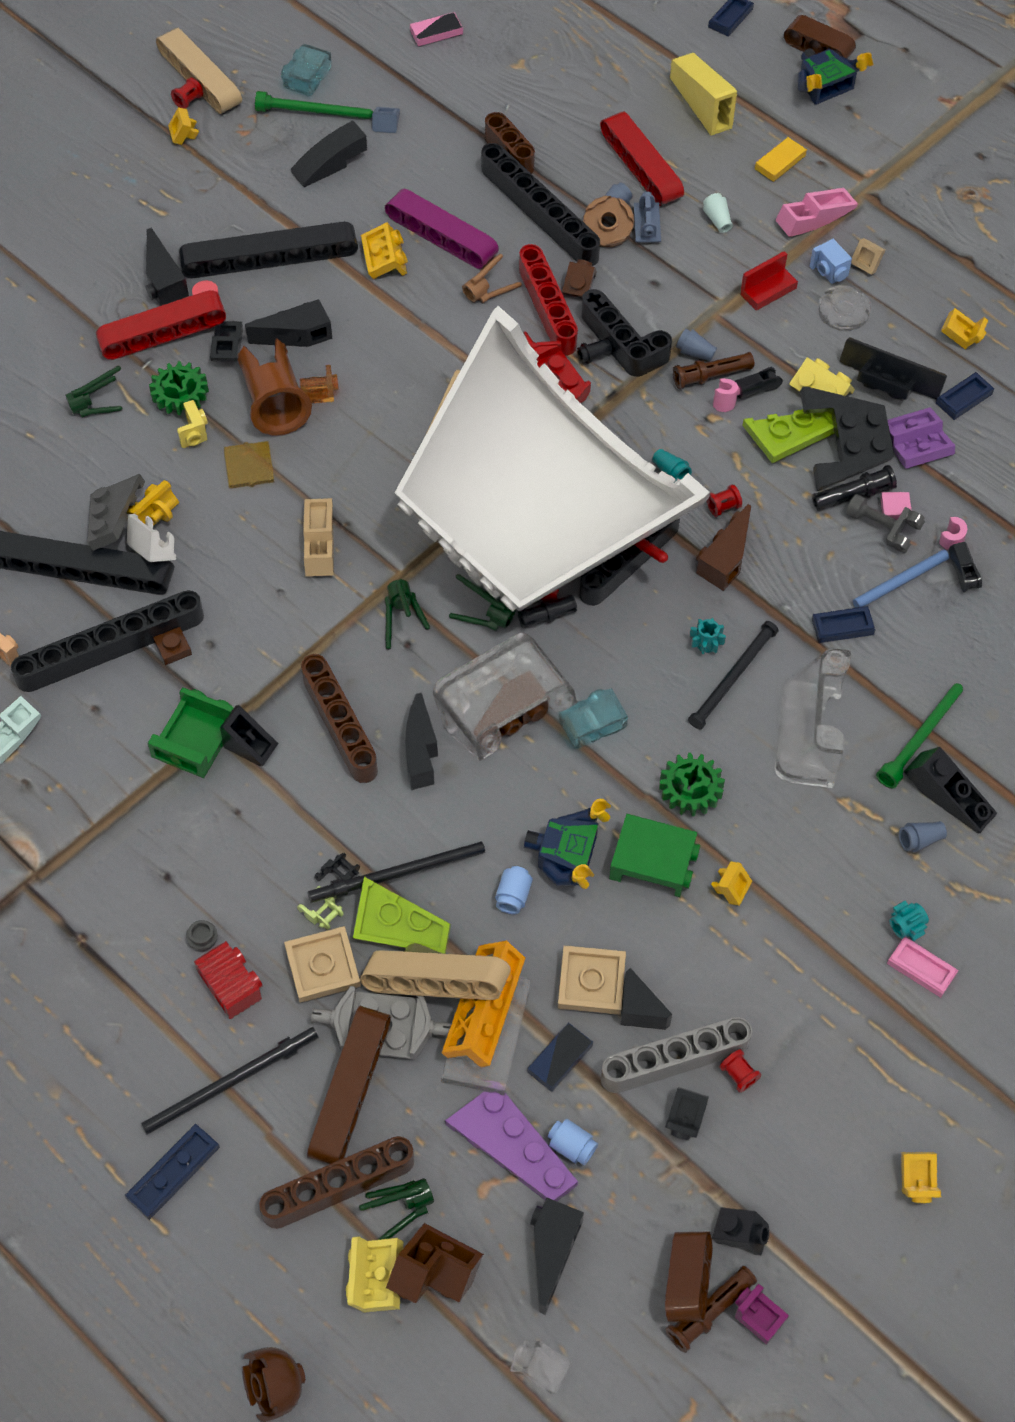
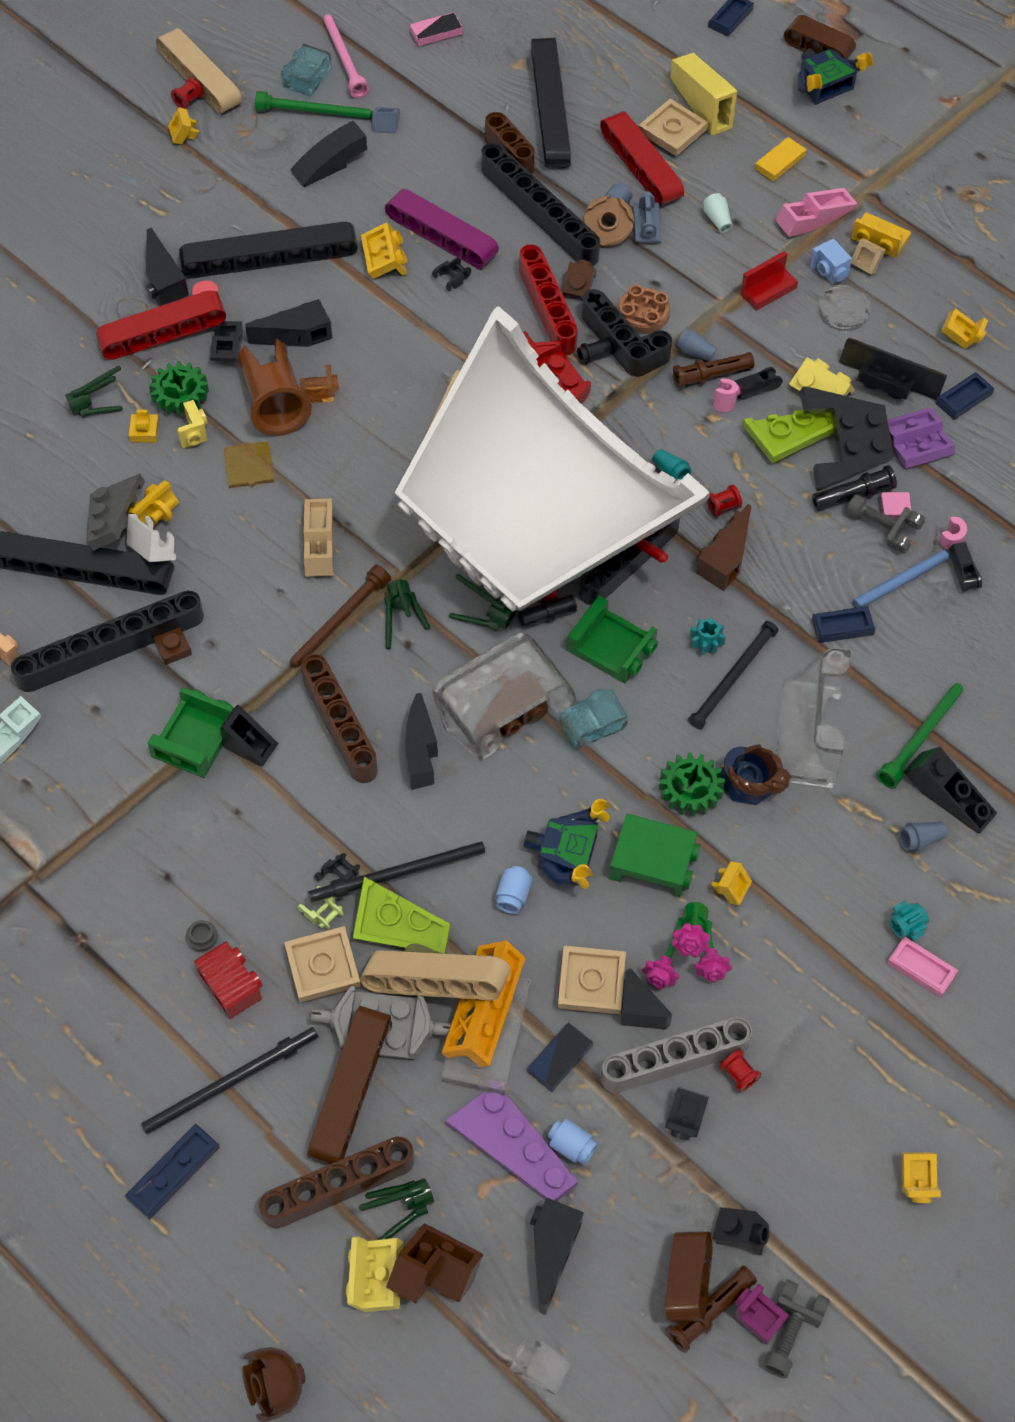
medium nougat plant [462,254,522,303] -> none
none -> yellow tile [128,410,159,443]
none -> reddish brown piece [290,564,391,667]
none -> bright pink piece [323,14,369,98]
none -> black piece [432,258,472,291]
none -> black beam [531,37,571,168]
none -> green panel [567,596,658,684]
none -> nougat tile [618,284,670,333]
none -> tan plate [639,99,708,156]
none -> dark pink plant [642,902,732,989]
none -> piece [720,744,790,805]
none -> dark grey bar [762,1279,830,1378]
none -> yellow bracket [851,212,911,258]

